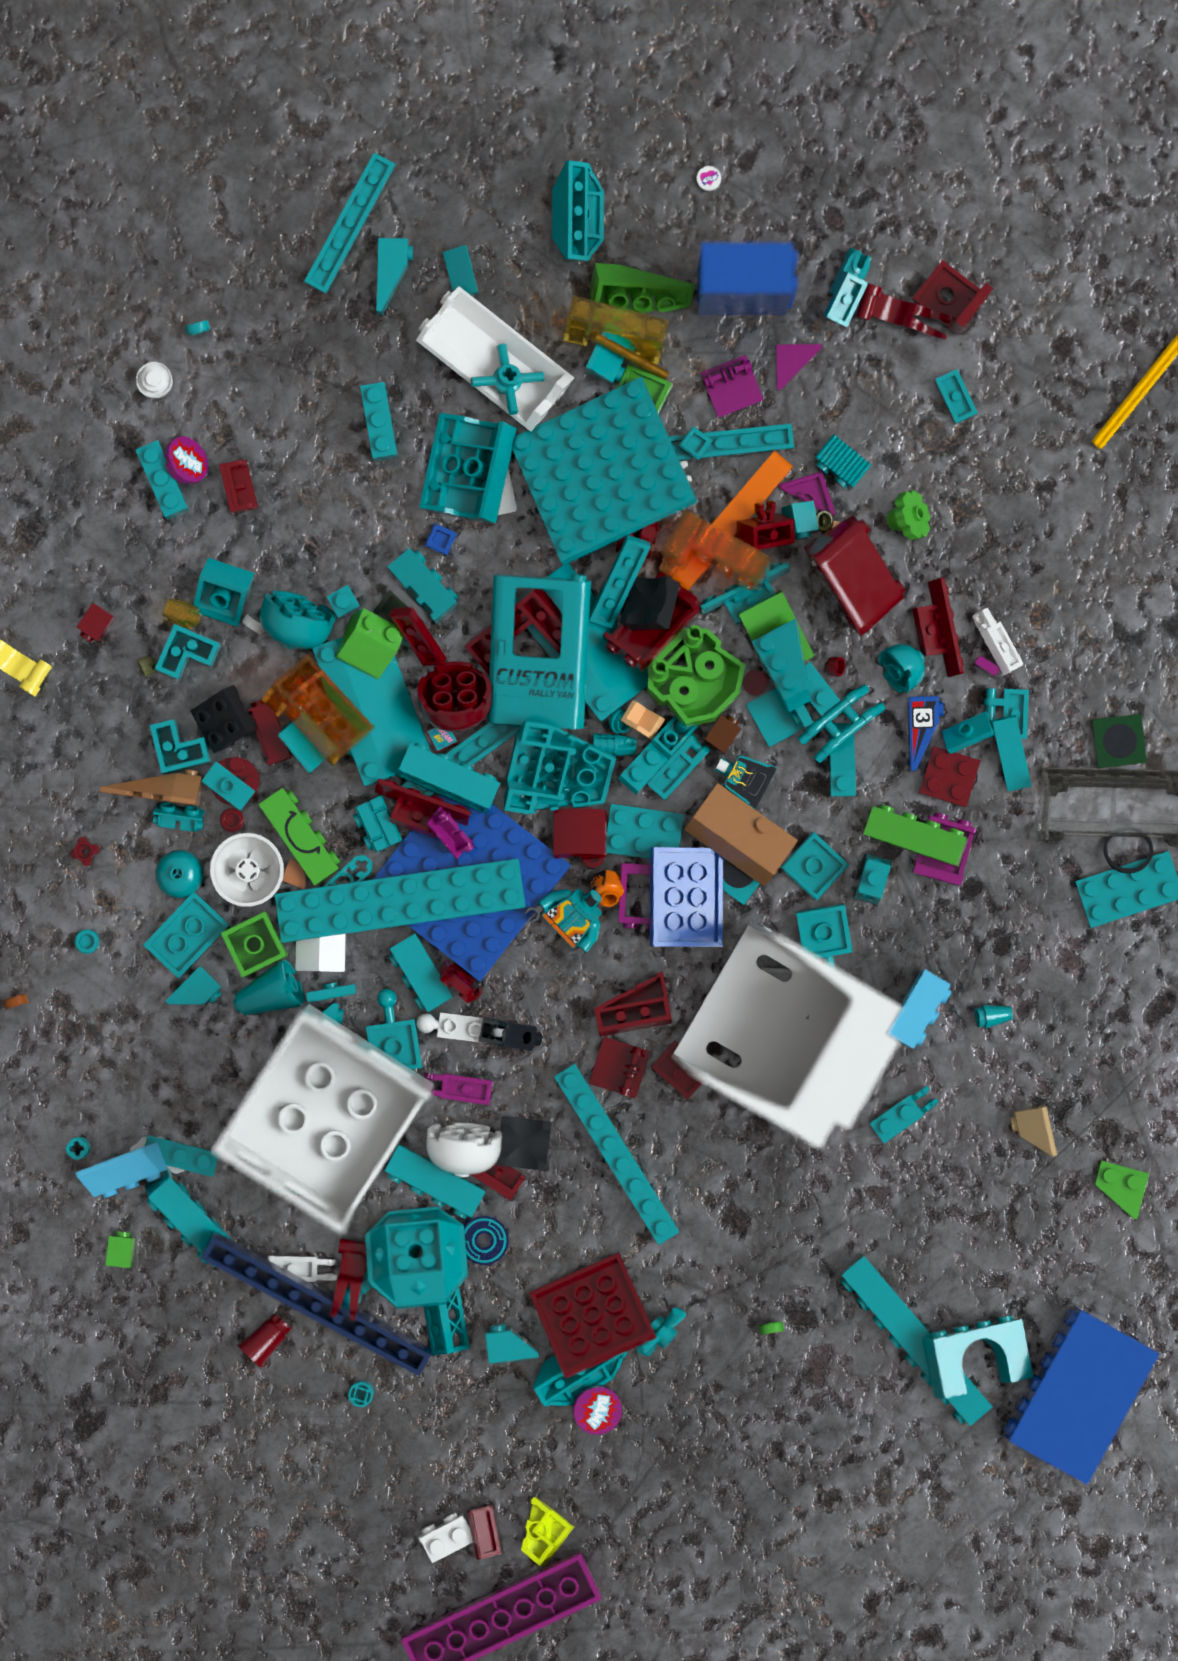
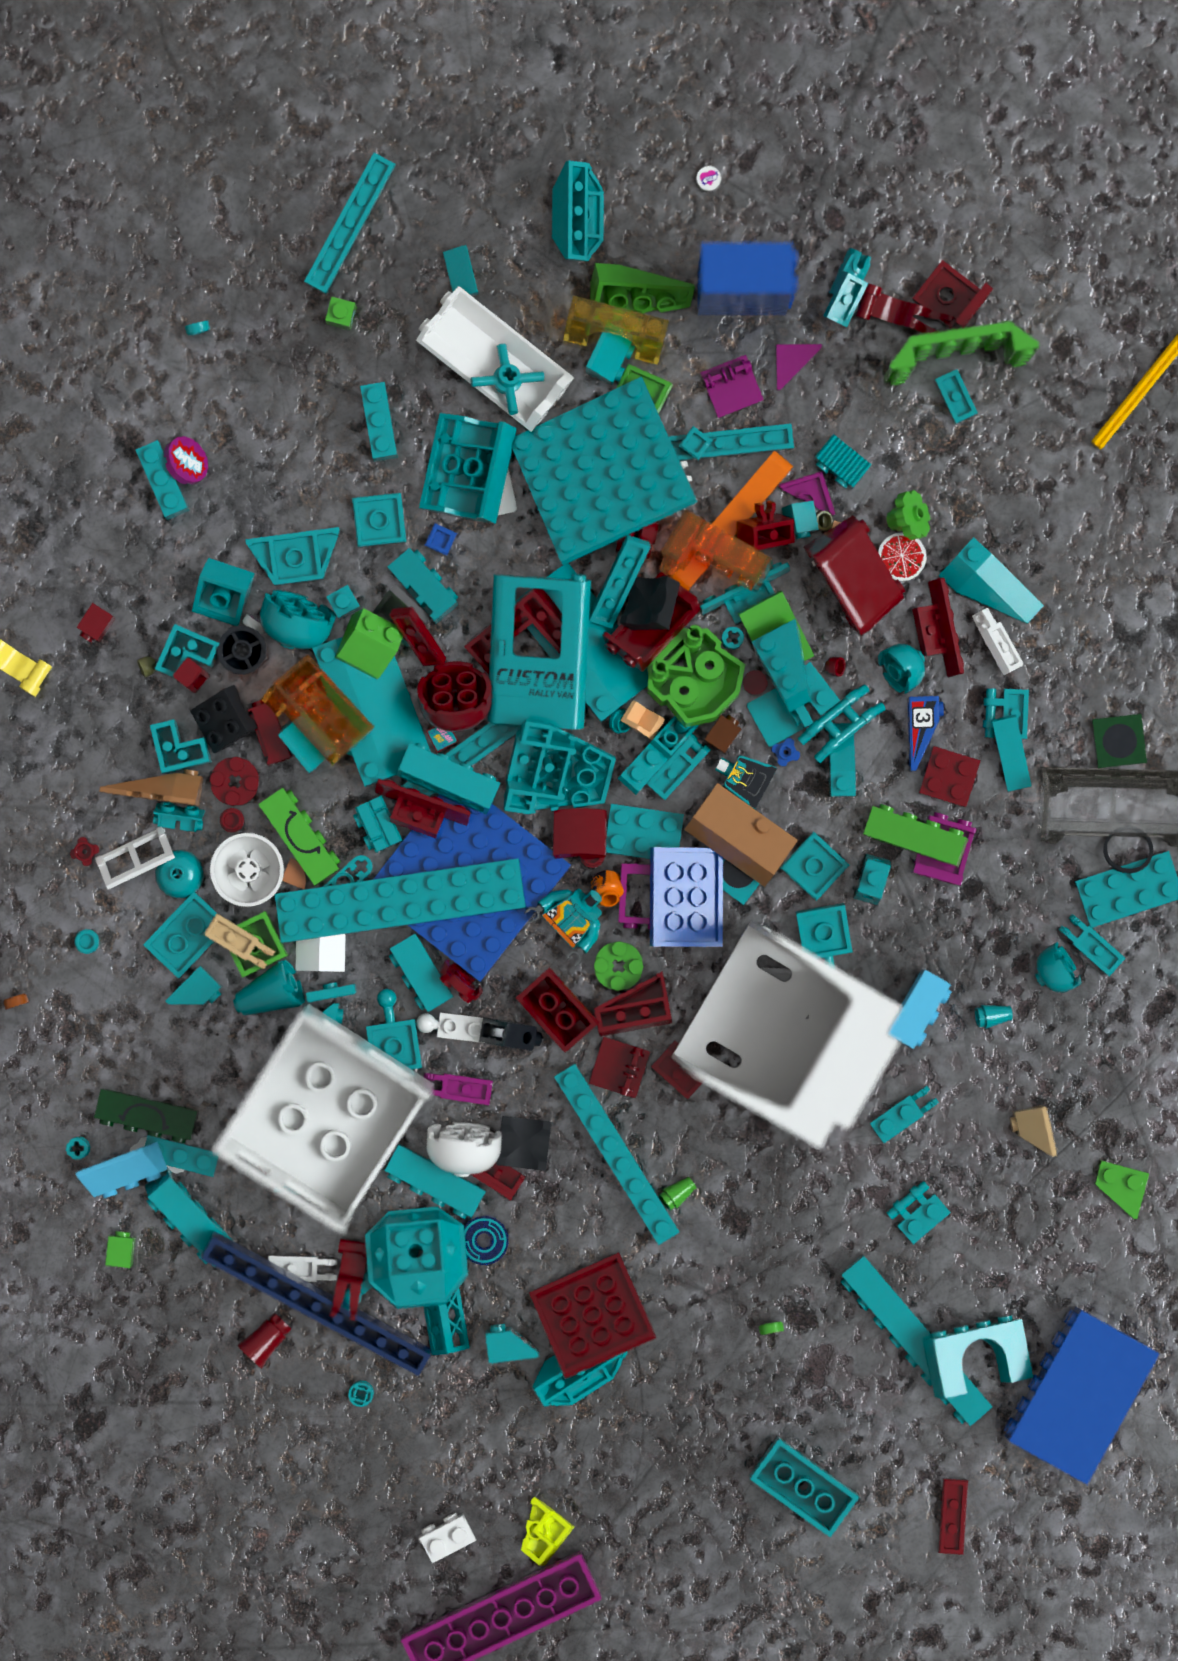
white plate [136,362,173,399] -> none
clear yellow brick [163,598,201,630] -> none
teal plate [201,762,256,811] -> none
dark red hinge [219,459,258,515] -> none
teal slope [376,238,413,315] -> none
magenta hinge [426,807,474,859] -> none
tile [467,1505,502,1560] -> none
tile [573,1385,622,1435] -> none
pearl gold bar [591,331,669,380] -> none
teal hinge [592,733,637,756] -> none
teal bar [637,1308,686,1356] -> none
teal plate [942,711,995,754] -> none
magenta tile [973,656,1000,678] -> none
none -> dark green brick [94,1088,199,1143]
none -> white window [95,826,175,890]
none -> dark red slope [173,658,210,694]
none -> tan hinge [204,913,275,969]
none -> black cylinder [217,625,267,675]
none -> teal wing [245,527,340,586]
none -> bright green brick [325,297,357,331]
none -> teal plate [352,493,407,548]
none -> dark red slope [516,967,599,1053]
none -> bright green plate [594,942,643,991]
none -> bright green cone [659,1177,696,1211]
none -> teal bush [721,627,744,650]
none -> teal brick [749,1436,859,1538]
none -> blue plate [772,738,800,766]
none -> red tile [878,532,926,582]
none -> bright green slope [884,322,1039,386]
none -> teal plate [886,1181,951,1245]
none -> dark red tile [938,1478,968,1555]
none -> teal wedge [939,537,1044,624]
none -> teal cylinder [1035,942,1082,993]
none -> teal hinge [1058,914,1126,977]

